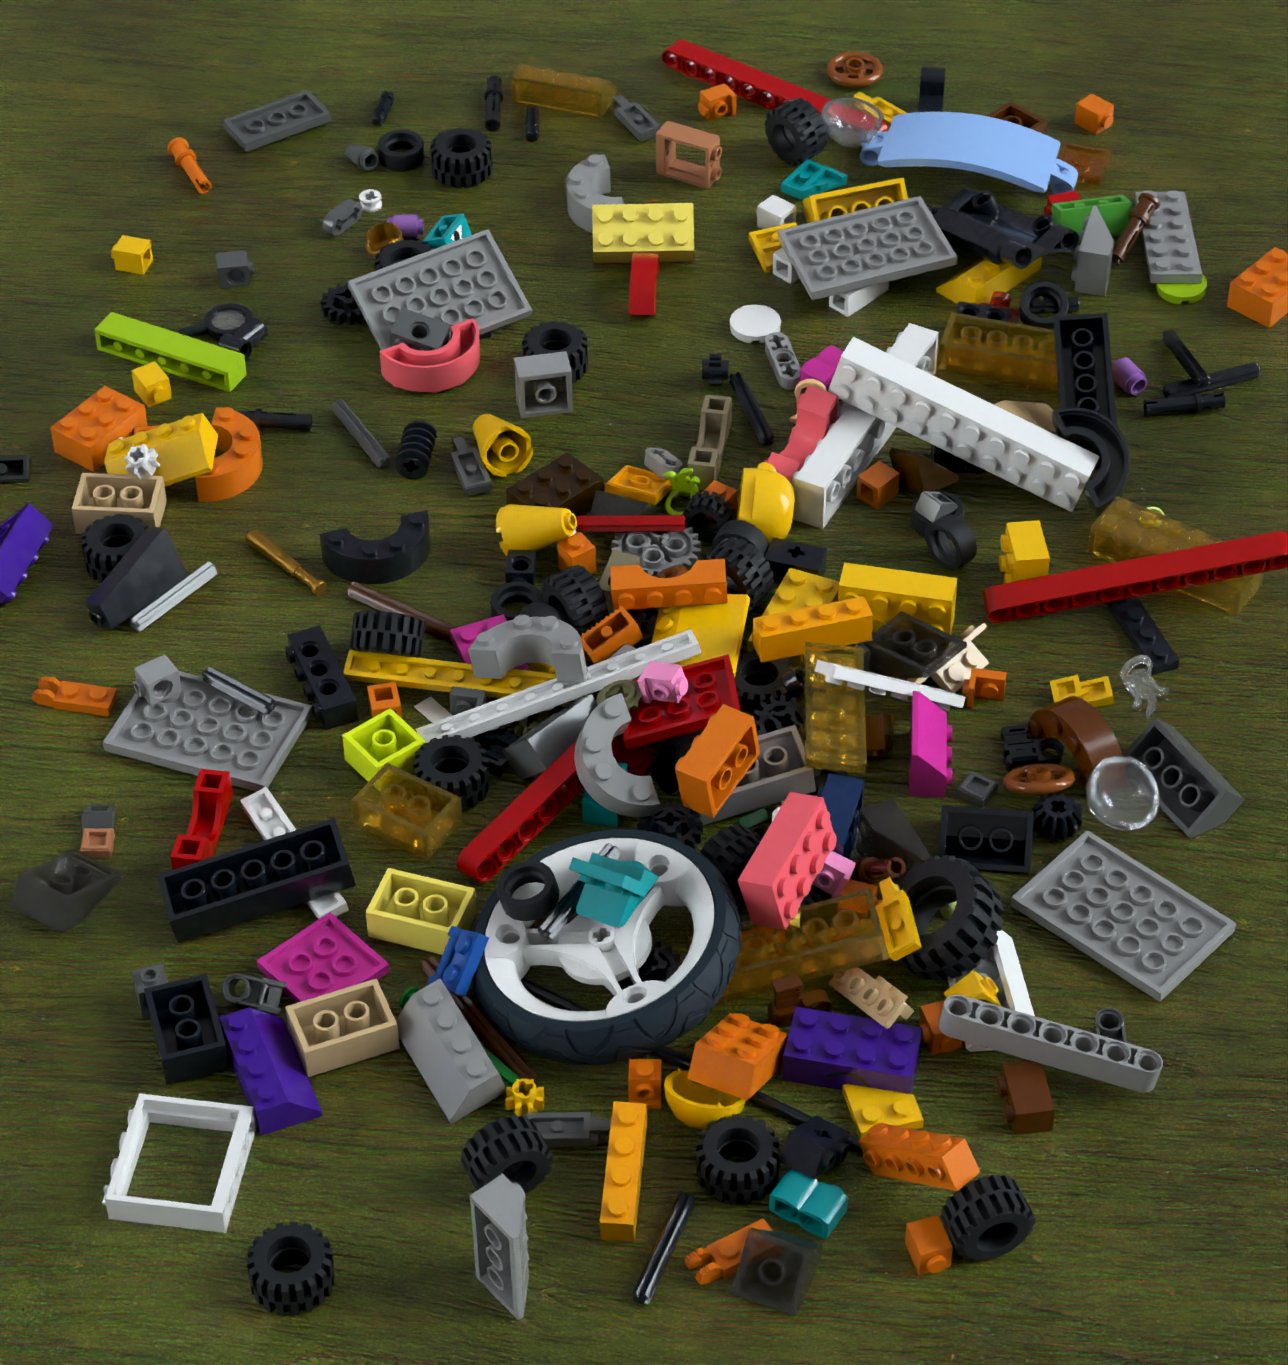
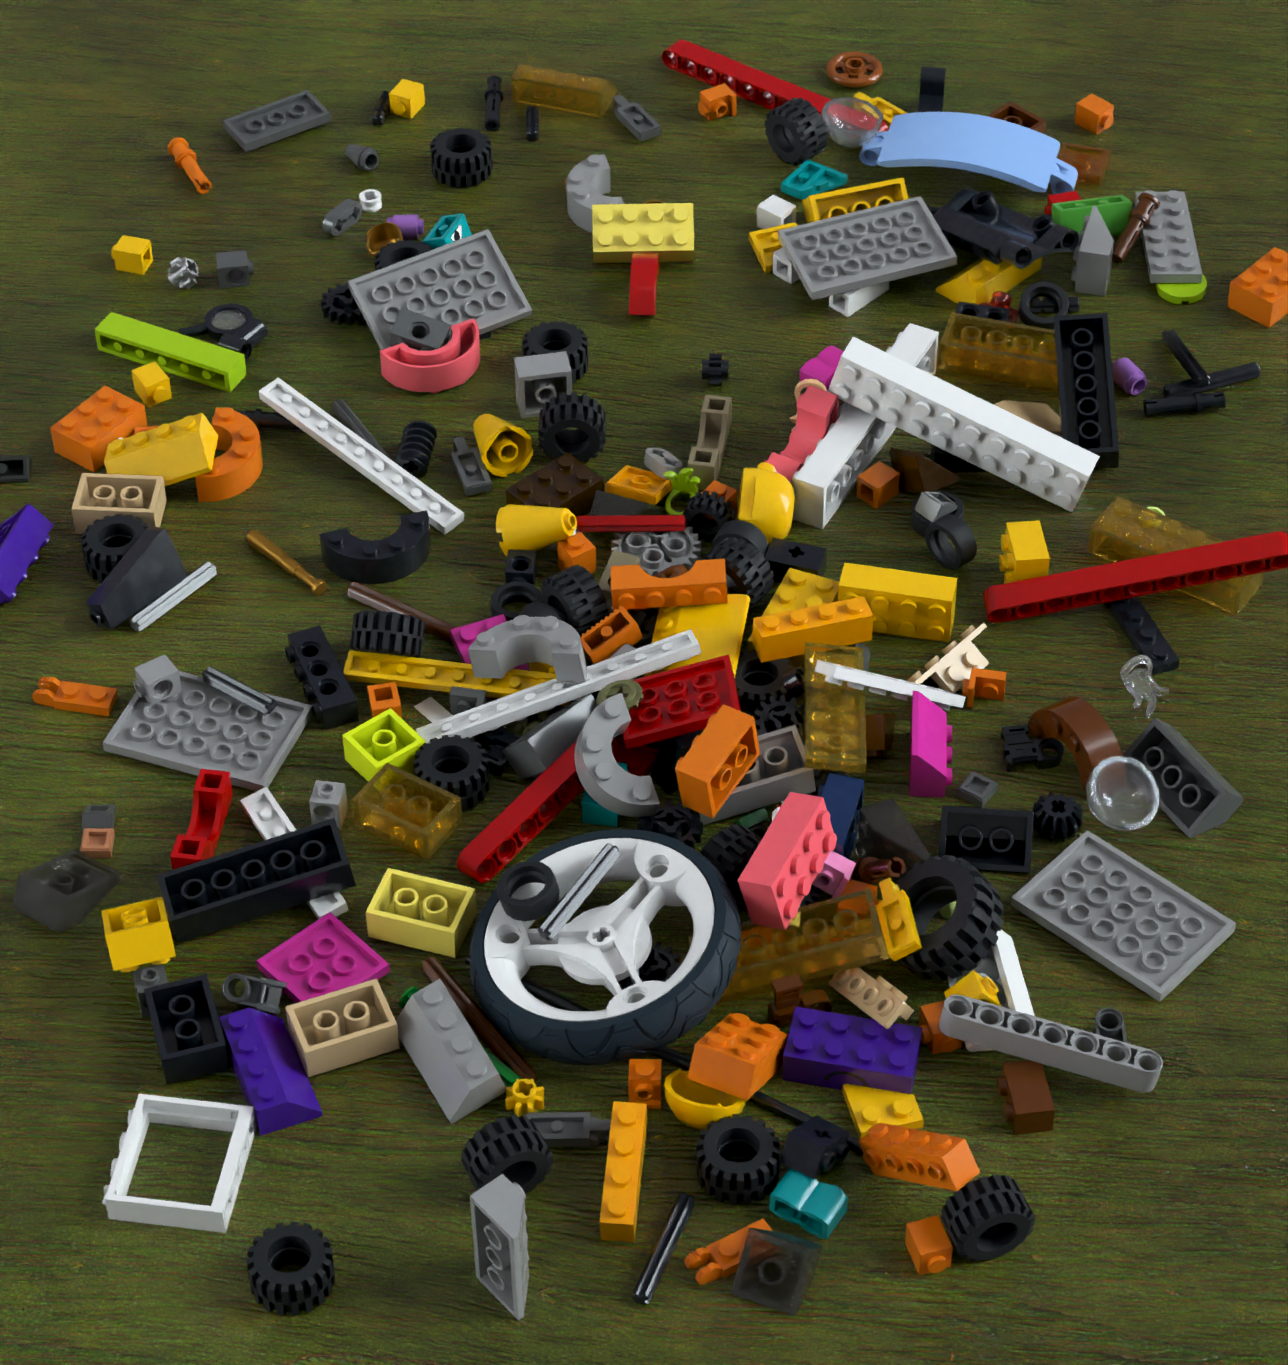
white gear [124,443,160,480] -> none
black tyre [378,130,425,172] -> none
blue plate [427,926,489,997] -> none
teal piece [569,852,659,928] -> none
bright pink brick [637,661,688,704] -> none
nougat window [656,121,722,189] -> none
black axle [729,372,774,446] -> none
white tile [730,304,781,343] -> none
light grey beam [765,332,801,390] -> none
clear smoke slope [863,611,967,678] -> none
dark orange plate [1003,763,1075,795] -> none
yellow slope [1049,675,1115,707] -> none
black brick [1052,407,1130,518] -> none
none -> yellow brick [101,896,176,973]
none -> light grey gear [168,257,199,289]
none -> white plate [259,378,465,535]
none -> light grey brick [309,780,348,830]
none -> yellow brick [389,79,425,119]
none -> black tyre [538,392,606,463]

